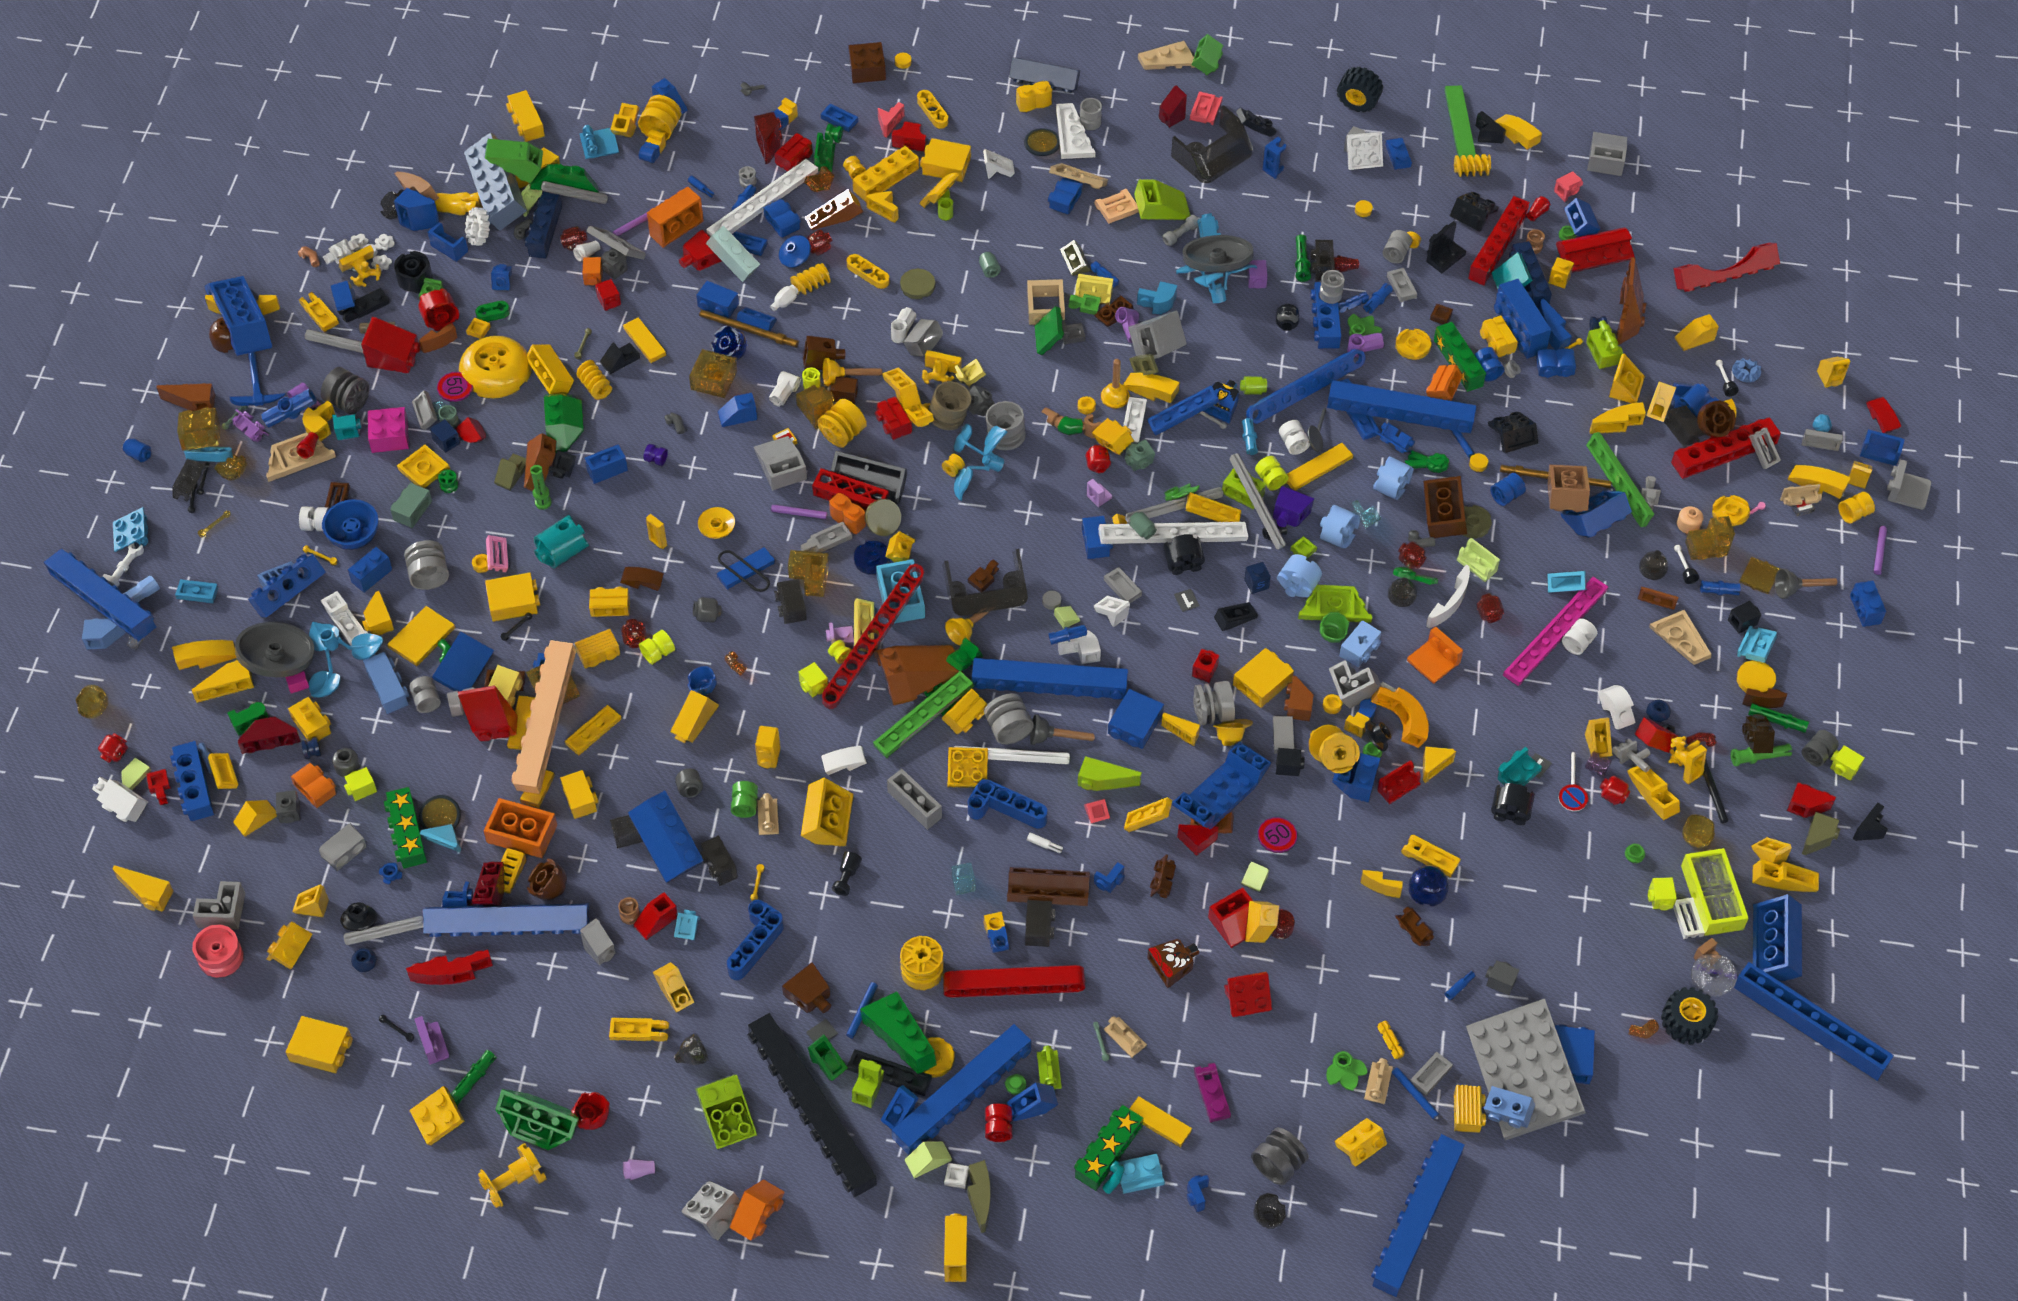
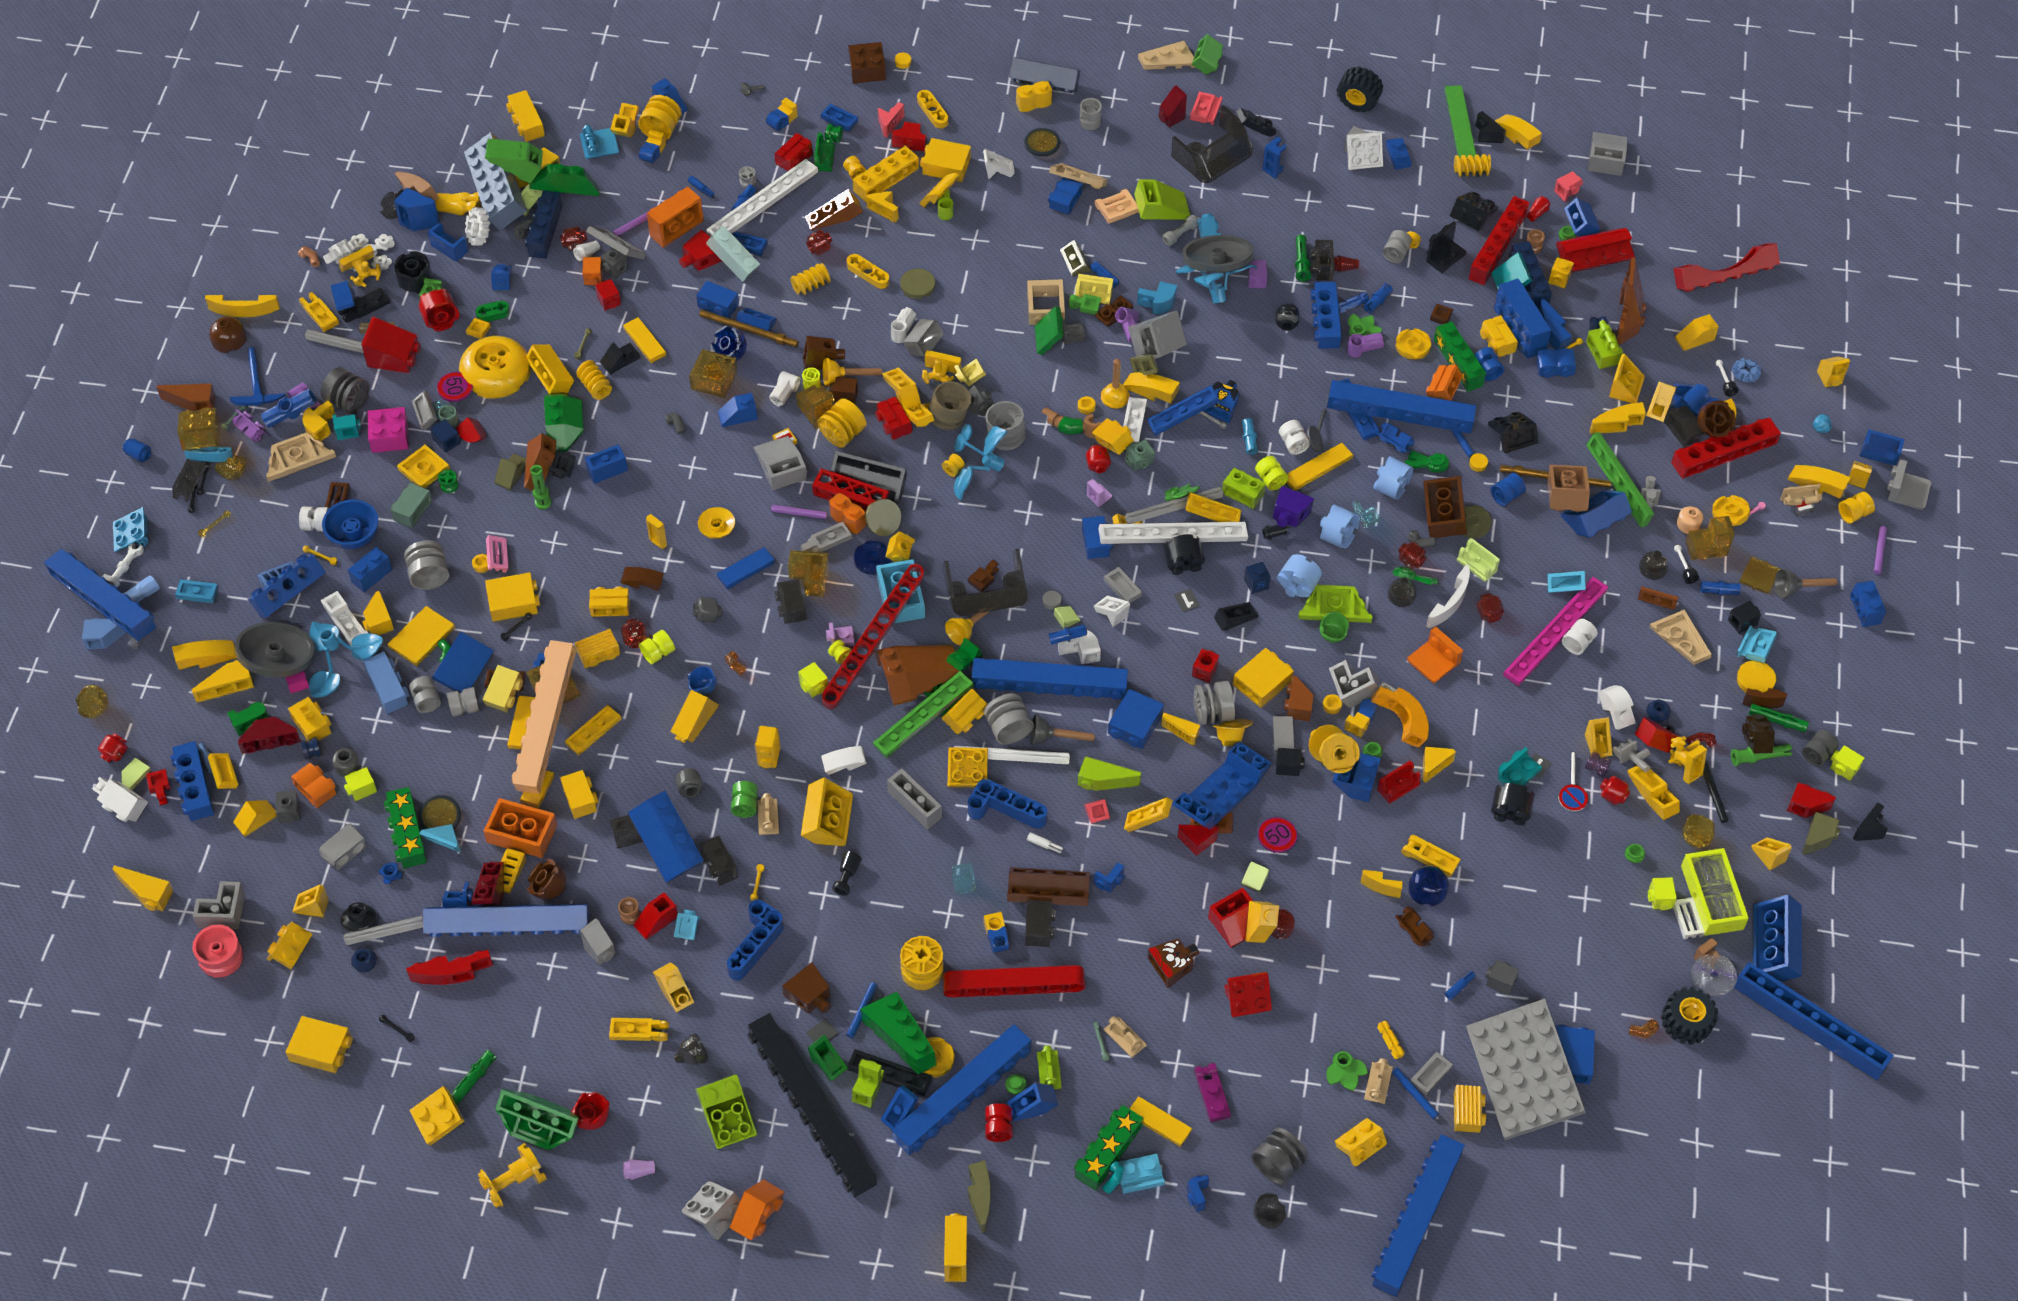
blue slope [204,276,272,356] -> none
red cone [296,432,319,459] -> none
medium lavender bracket [414,1016,449,1065] -> none
dark orange slope [419,323,458,353] -> none
red slope [458,685,518,741] -> none
teal cylinder [534,515,589,568] -> none
light grey axle [541,181,608,204] -> none
dark purple wheel [643,443,668,466] -> none
black piece [718,550,770,592] -> none
clear red slope [754,112,782,164] -> none
blue brick [763,199,801,238] -> none
white plant [770,285,799,311] -> none
blue dish [779,235,811,268] -> none
clear orange bracket [804,166,834,192] -> none
light yellow tile [854,598,874,652] -> none
yellowish green slope [905,1141,952,1178] -> none
white tile [944,1163,969,1189] -> none
sand green brick [979,252,1001,278] -> none
white wing [1056,103,1095,159] -> none
sand green brick [1129,512,1157,540] -> none
reddish brown hinge [1150,854,1176,898] -> none
light grey axle [1230,453,1286,550] -> none
lime brick [1240,376,1267,395] -> none
blue plate [1246,349,1365,424] -> none
lime tile [1290,536,1317,560] -> none
light grey wheel [1319,270,1345,304] -> none
light blue brick [1339,620,1382,668] -> none
yellow tile [1355,200,1373,217] -> none
black piece [1365,721,1391,752] -> none
light grey plate [1387,268,1417,302] -> none
medium blue brick [1484,1086,1535,1128] -> none
light grey bush [1503,360,1521,378] -> none
light grey tile [1749,428,1781,469] -> none
yellow slope [1752,859,1819,892] -> none
light grey tile [1802,429,1843,451] -> none
red slope [1866,397,1902,433] -> none

